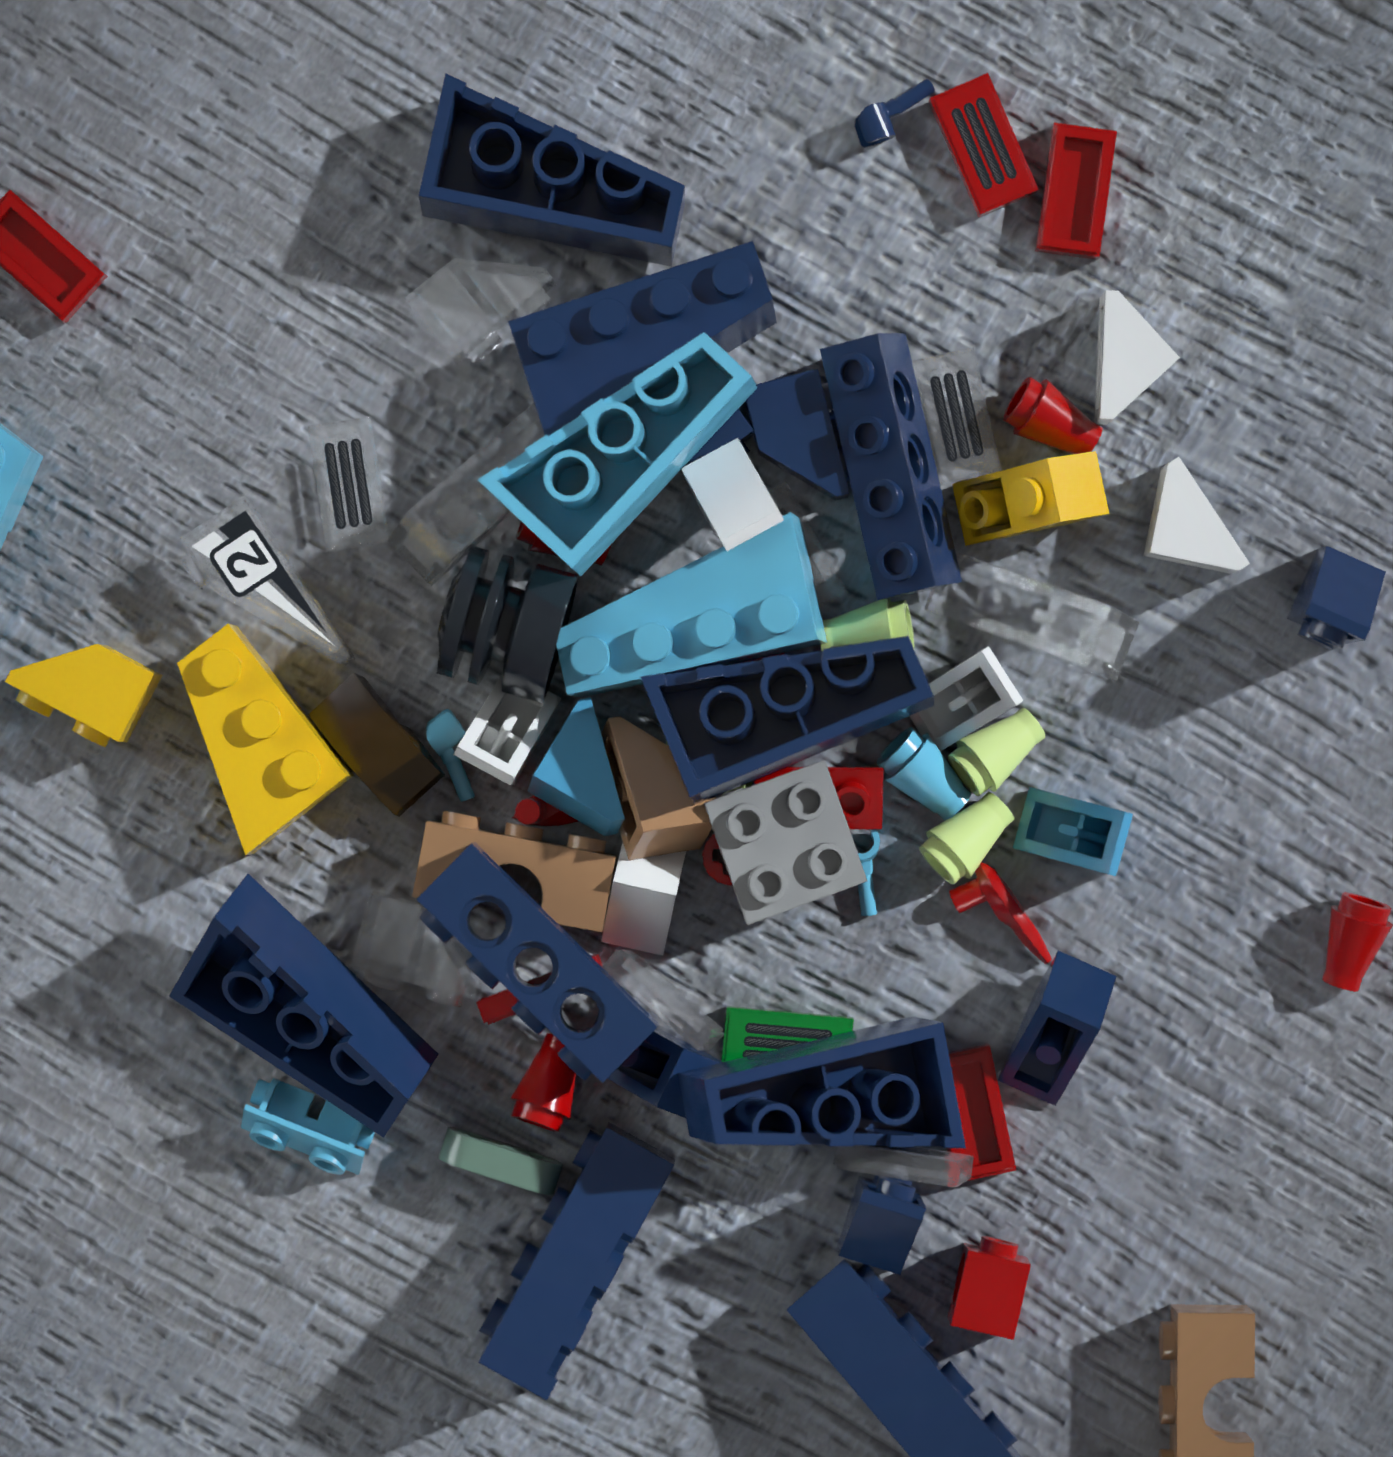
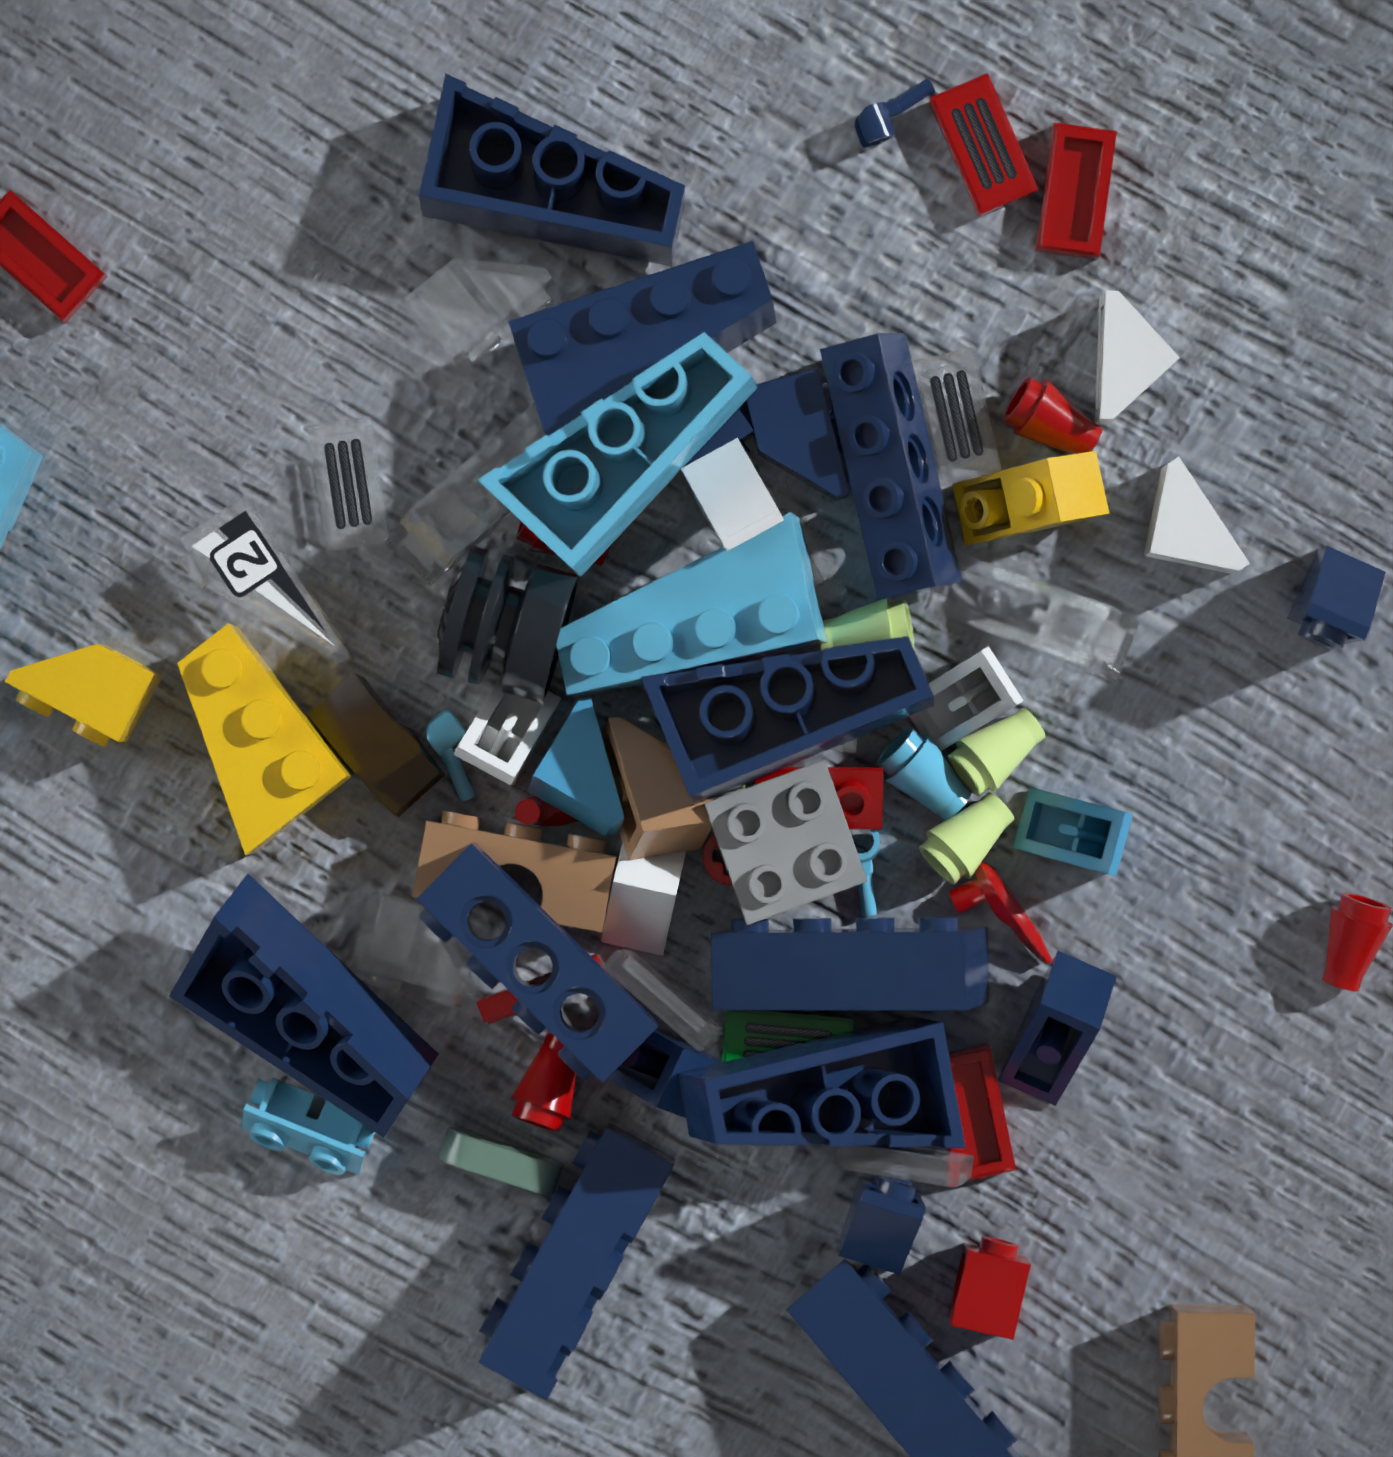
none -> dark blue wedge [711,917,989,1010]

